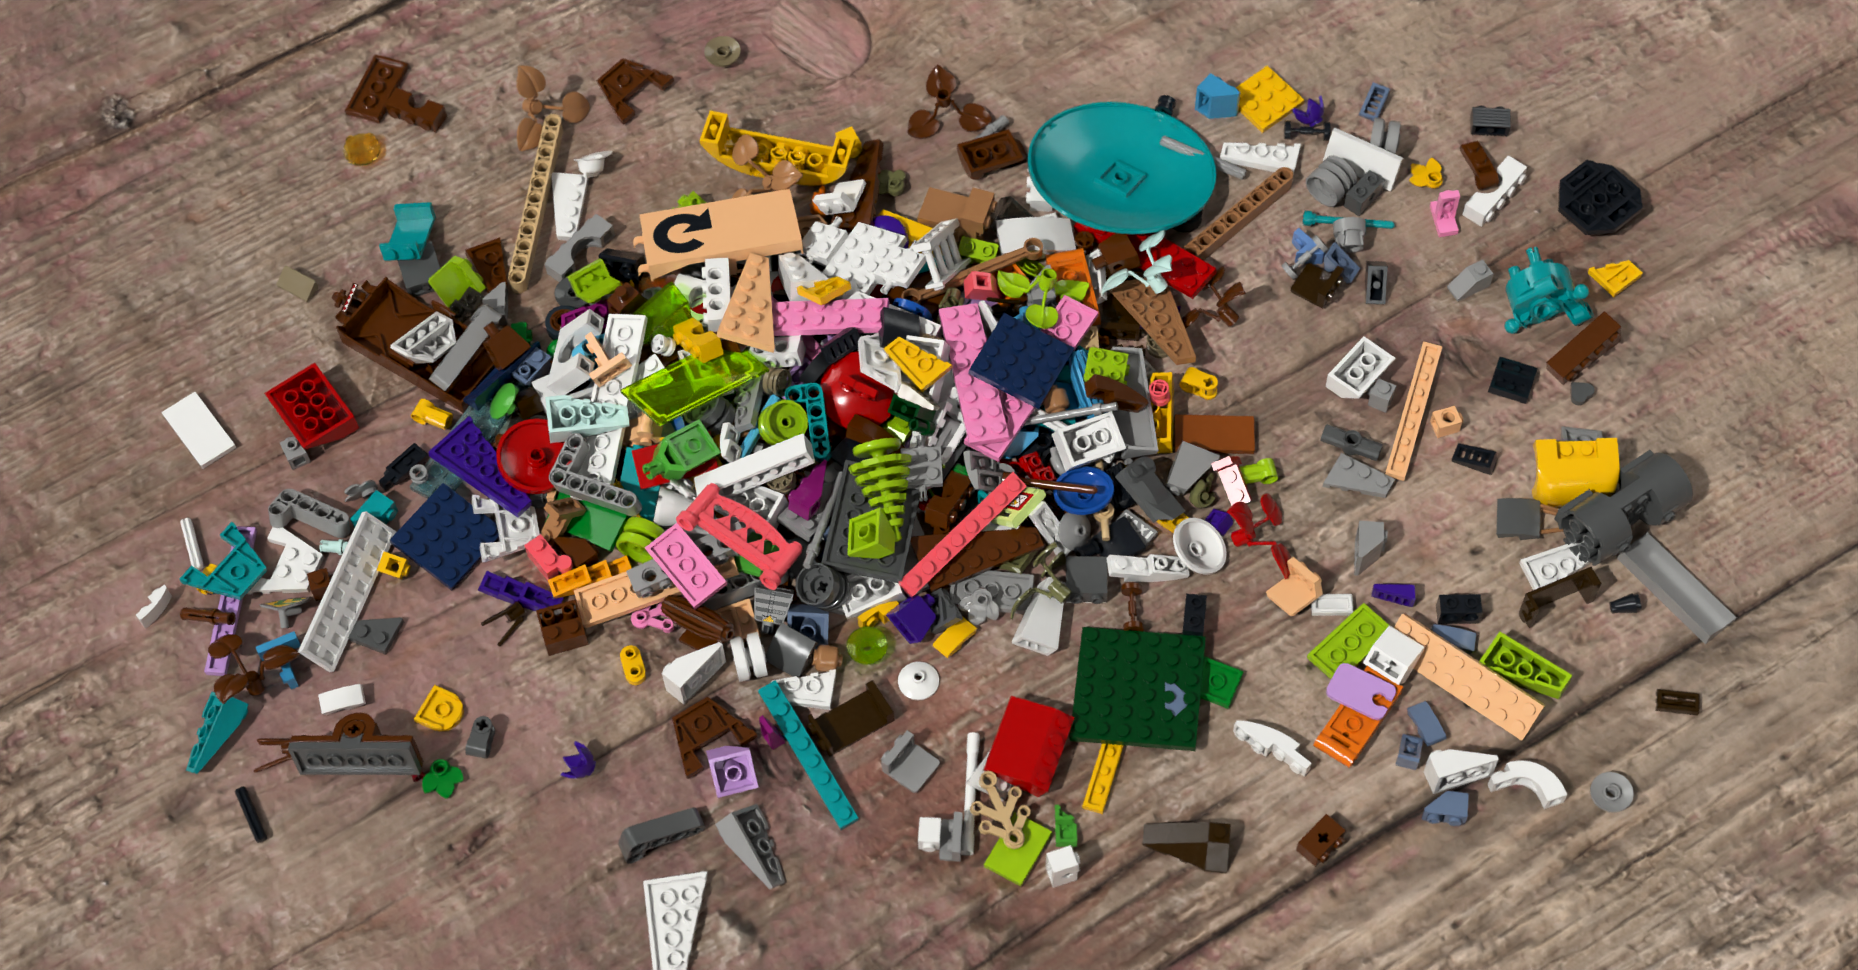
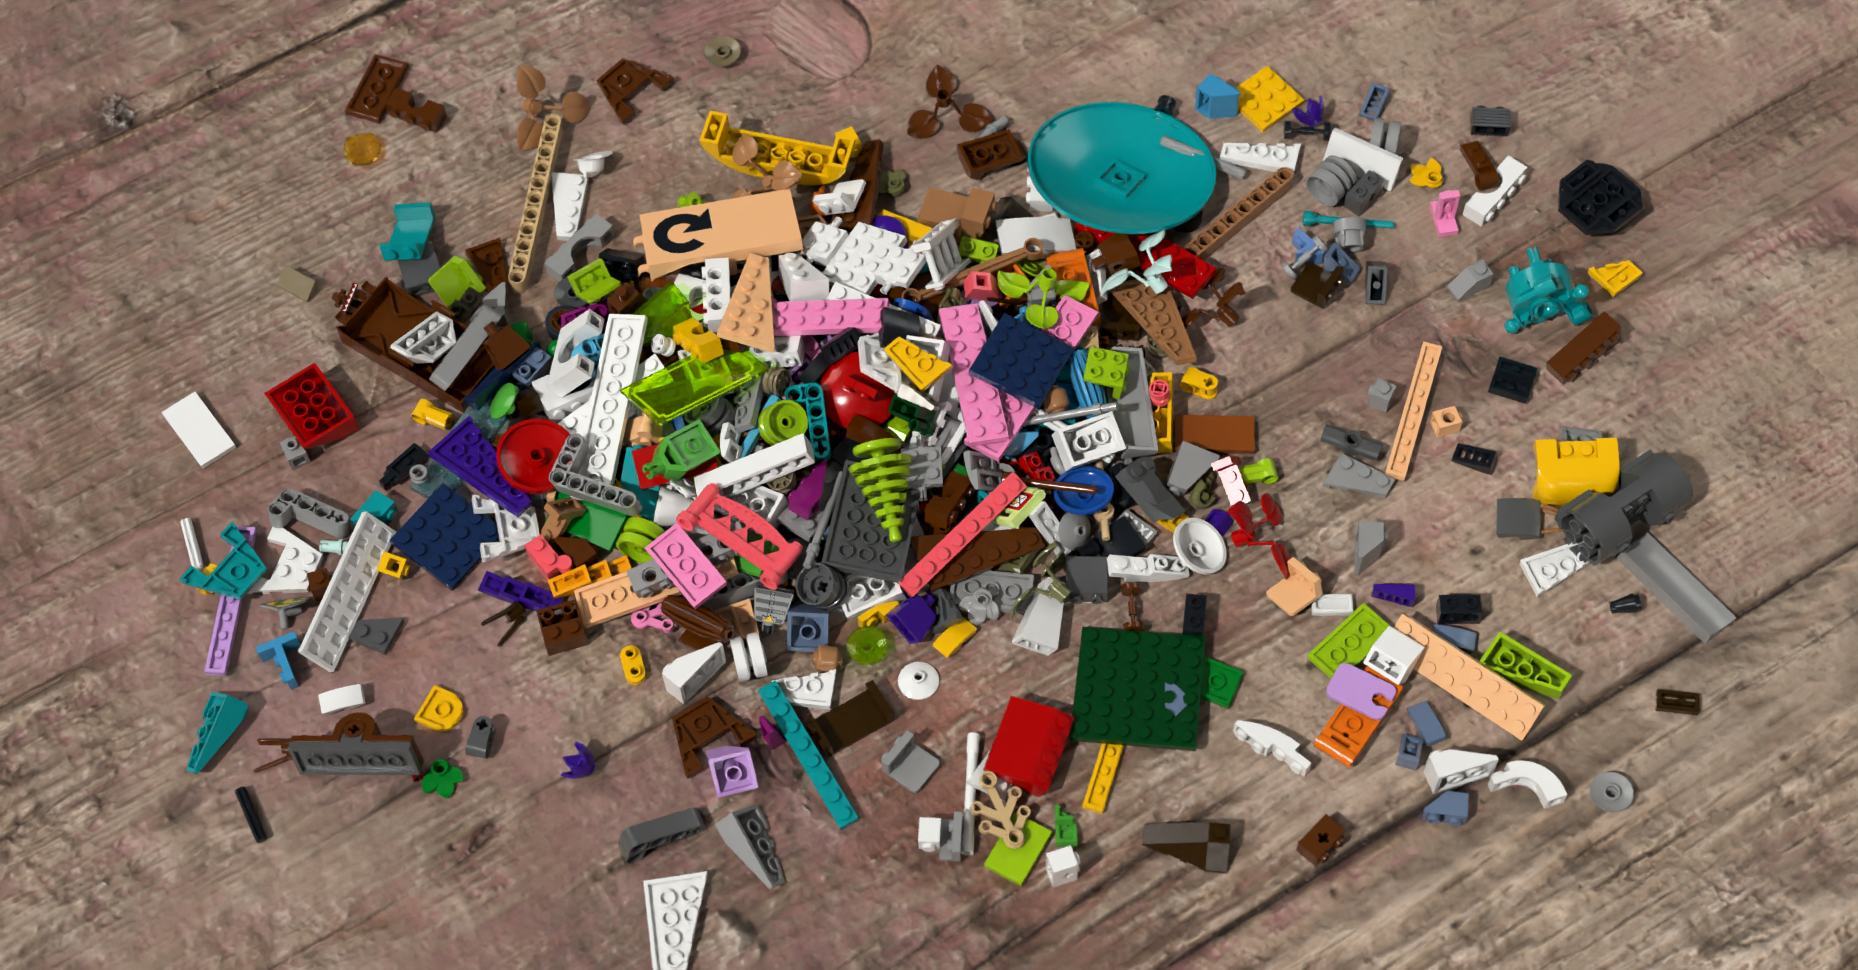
white slope [136,585,172,629] -> none
reddish brown pin [180,607,236,625] -> none
reddish brown plant [208,634,301,704] -> none
light grey plate [344,480,378,502] -> none
light aqua wedge [545,395,630,443] -> none
light nougat bracket [585,332,632,388] -> none
dark grey slope [766,622,818,678] -> none
yellow wing [797,276,851,305] -> none
lime slope [847,507,895,559] -> none
reddish brown slope [1084,374,1149,413] -> none
white slope [1326,336,1395,399] -> none
dark brown panel [1519,567,1602,628] -> none
dark grey tile [1570,382,1595,406] -> none

